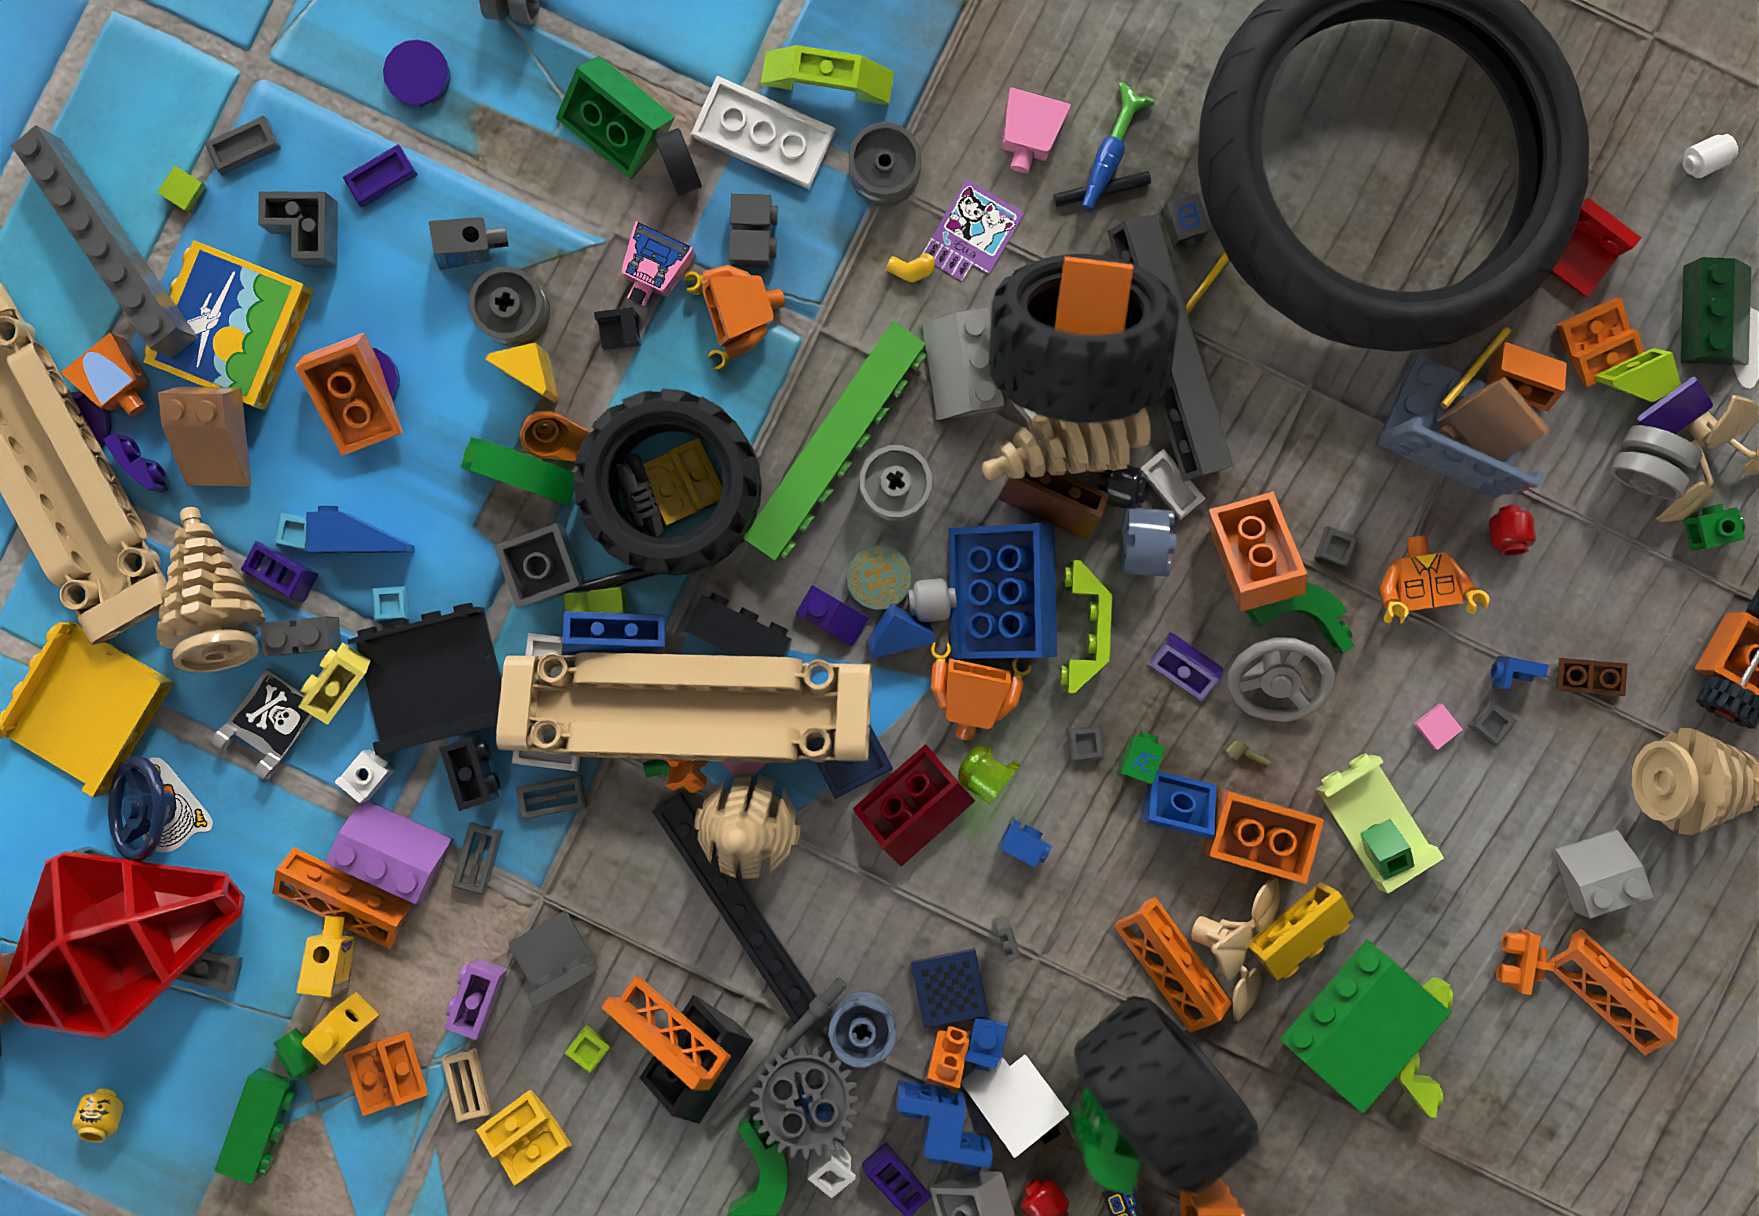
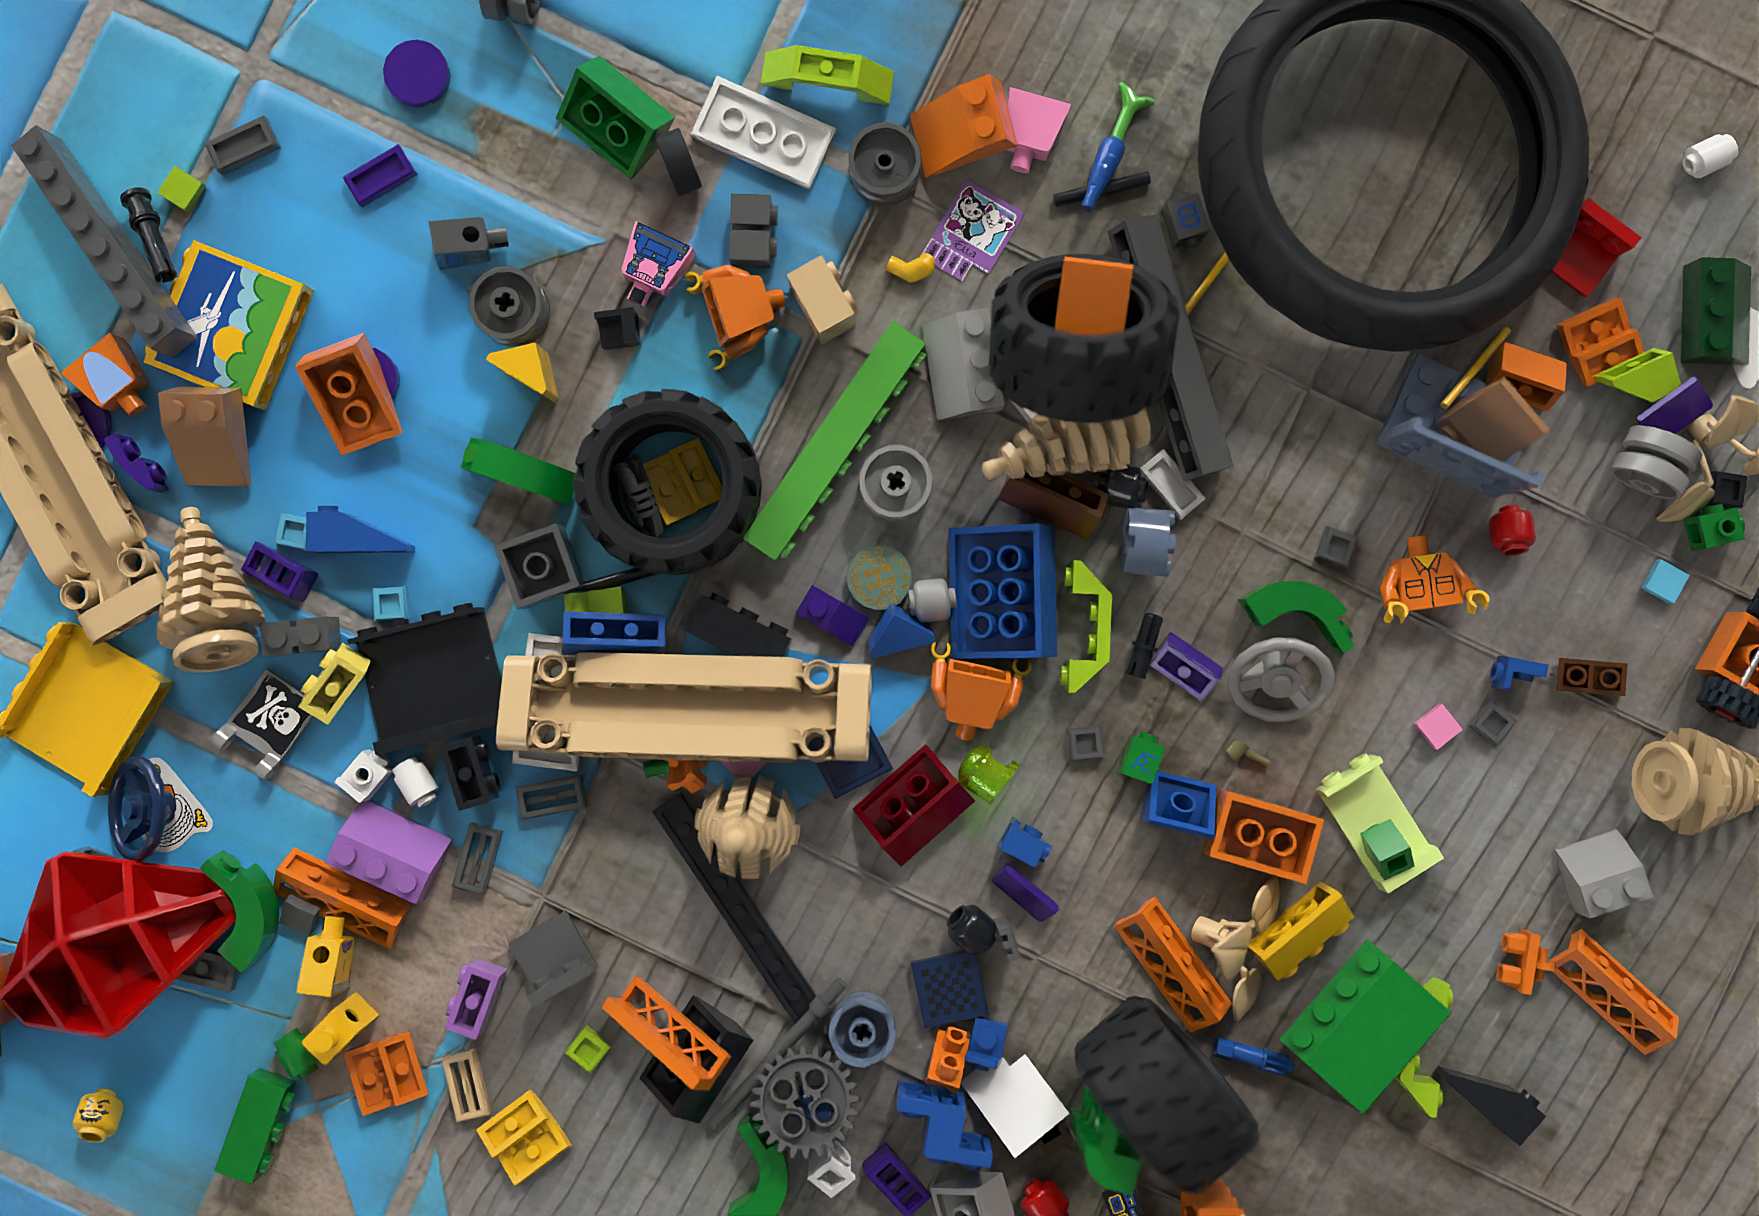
dark grey brick [258,191,338,267] -> none
orange cap [520,411,590,462] -> none
orange brick [1209,492,1307,612] -> none
none -> black pin [120,187,177,283]
none -> green arch [199,850,279,973]
none -> dark grey tile [279,894,320,937]
none -> white brick [392,757,439,808]
none -> tan brick [787,255,858,345]
none -> orange slope [910,74,1018,178]
none -> black head [947,905,996,955]
none -> dark purple slope [992,862,1059,922]
none -> black axle [1125,613,1163,679]
none -> blue piece [1213,1037,1295,1076]
none -> black slope [1434,1066,1546,1146]
none -> medium azure tile [1641,559,1690,604]
none -> black tile [1708,471,1747,509]

